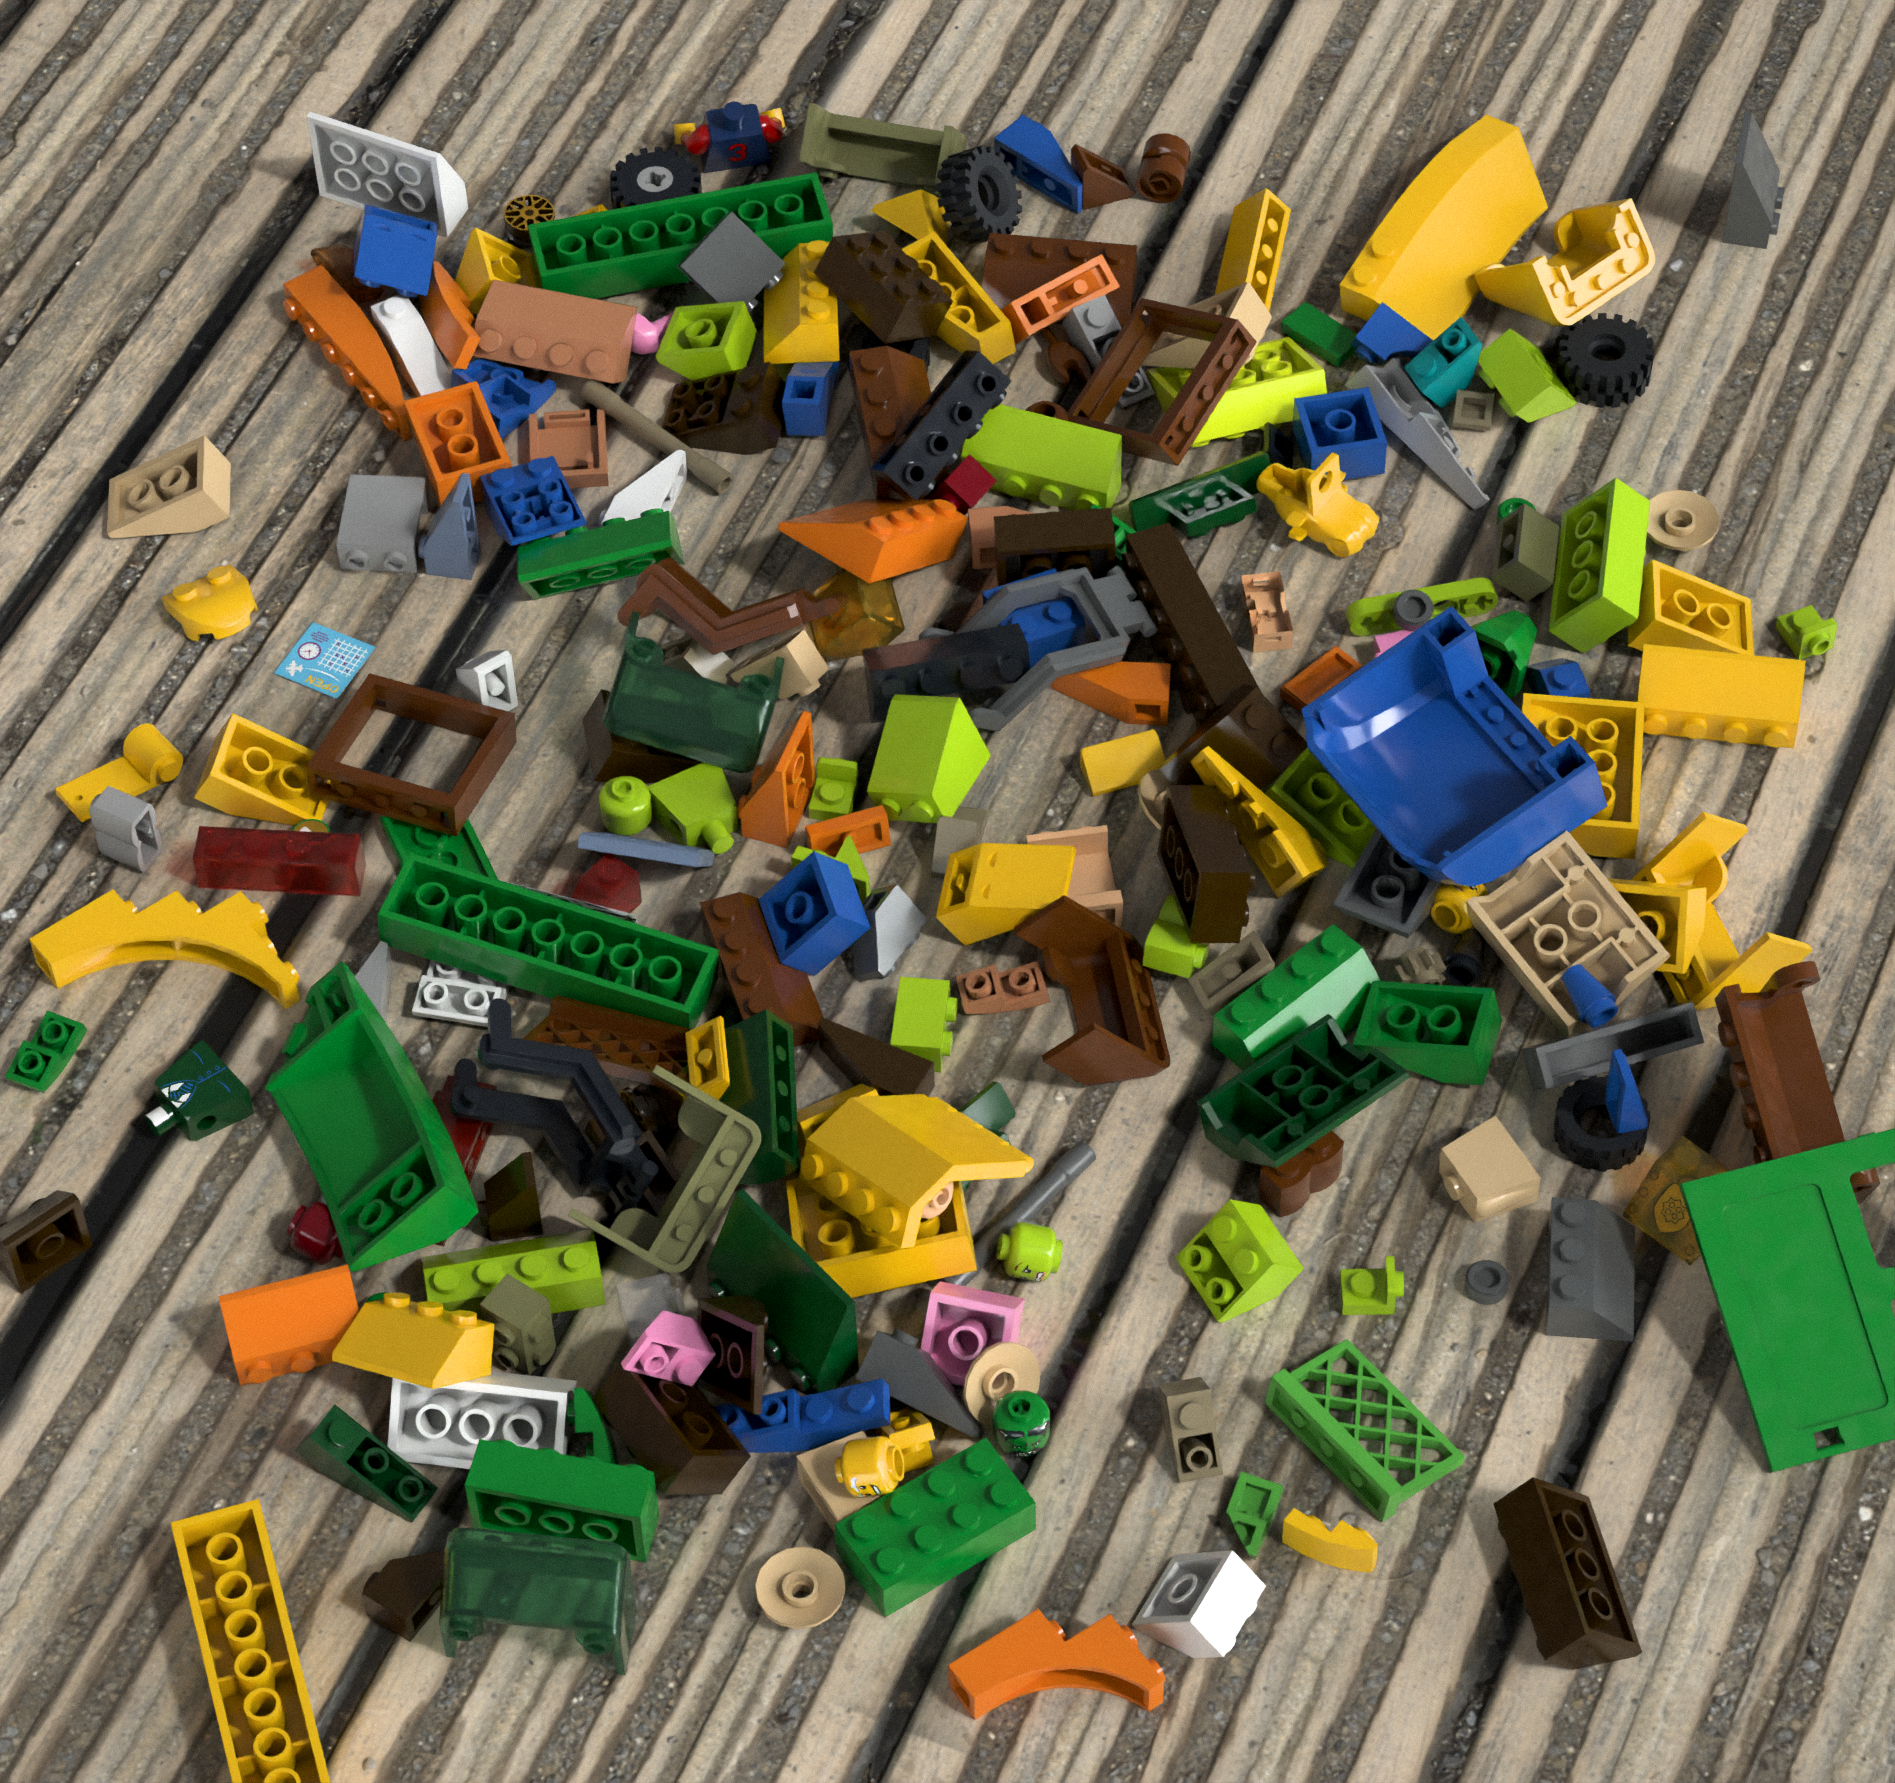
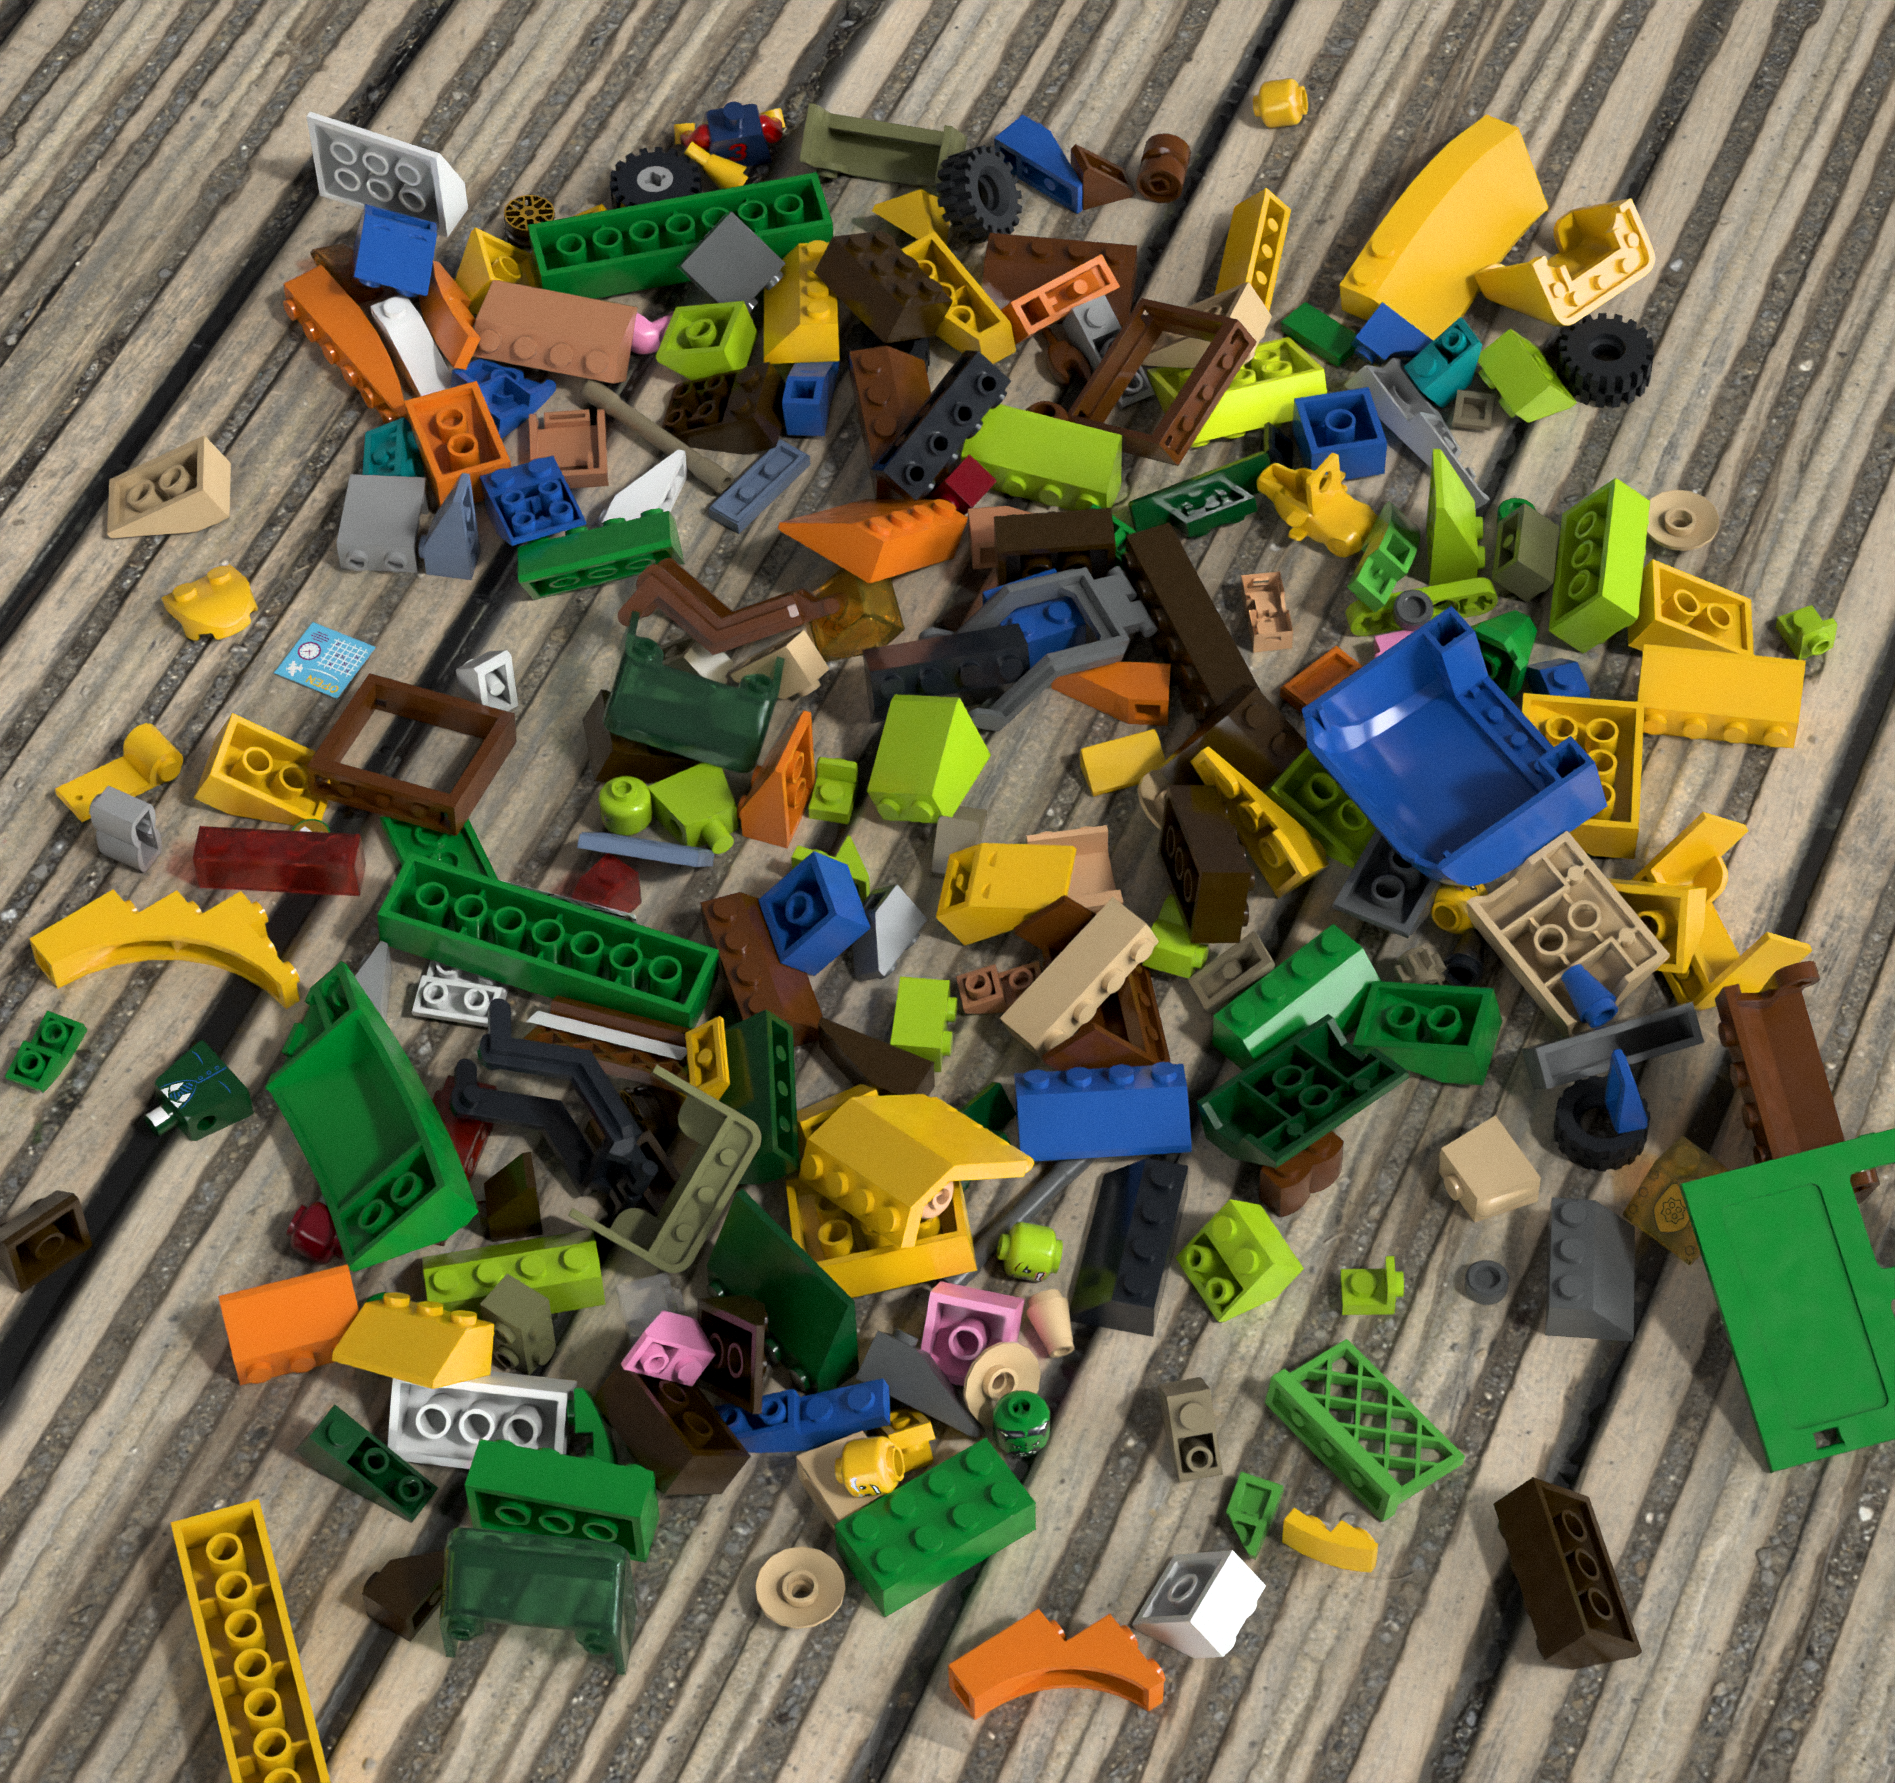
orange plate [805,805,891,857] -> none
dark grey slope [1723,111,1785,249] -> none
none -> teal bracket [362,417,424,477]
none -> white sticker [526,1011,687,1060]
none -> yellow cone [684,142,748,190]
none -> sand blue tile [708,439,810,534]
none -> tan brick [999,897,1159,1061]
none -> blue slope [1014,1062,1192,1161]
none -> tan cone [1026,1289,1074,1358]
none -> black slope [1069,1158,1188,1337]
none -> yellow head [1253,78,1308,128]
none -> bright green slope [1347,501,1420,612]
none -> lime slope [1426,449,1485,585]

